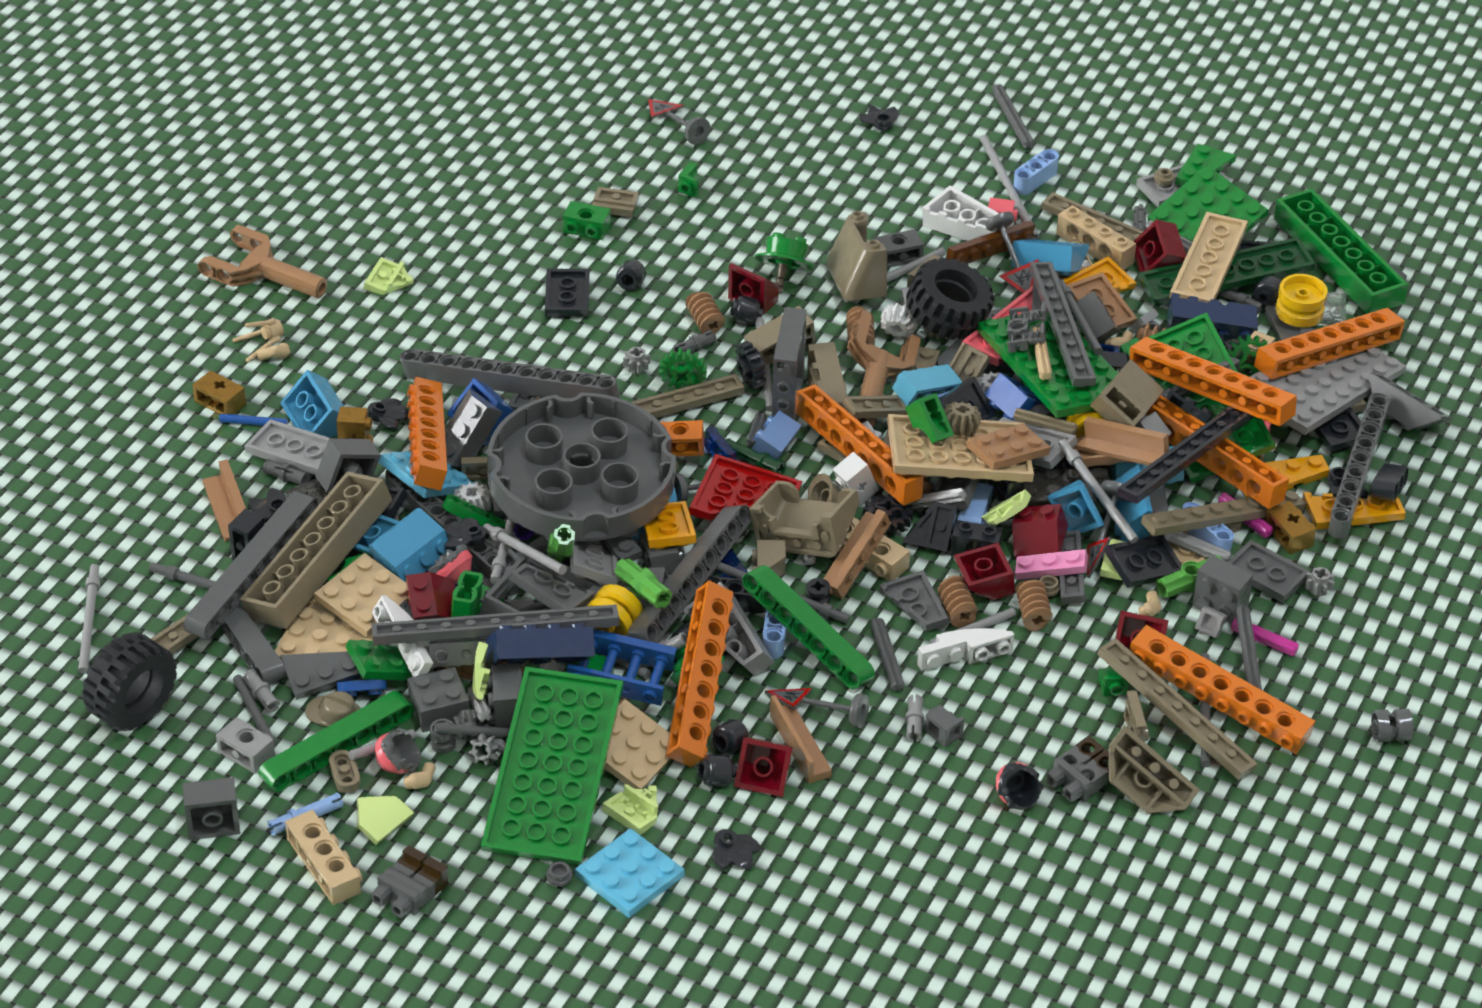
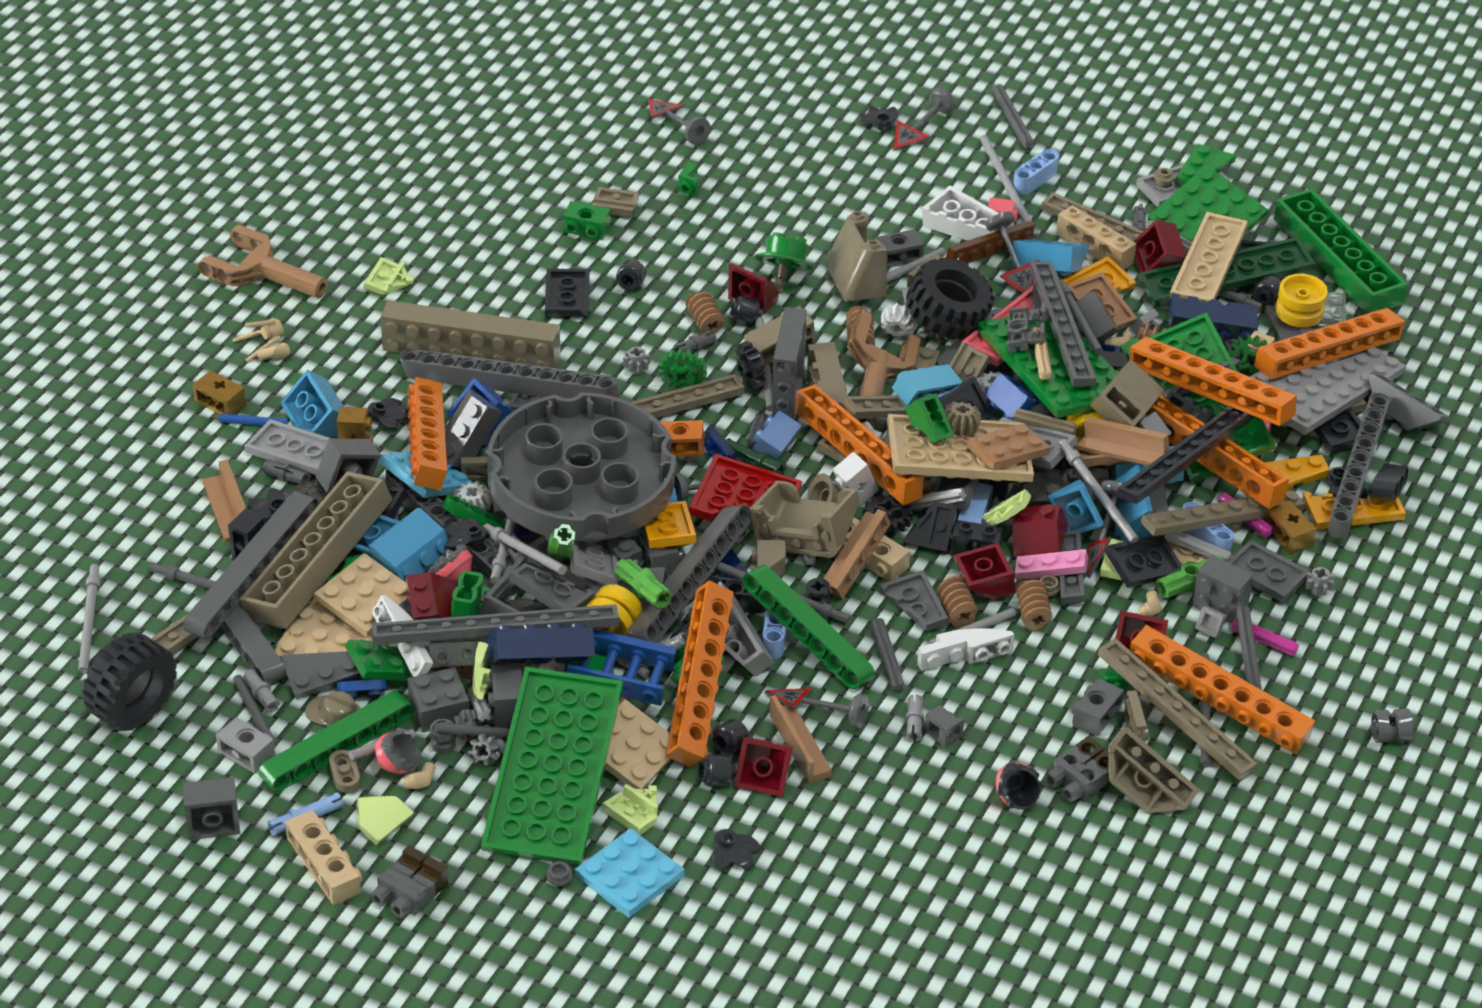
none -> dark tan brick [380,300,561,368]
none -> dark grey piece [893,88,956,151]
none -> dark grey brick [1071,678,1124,736]

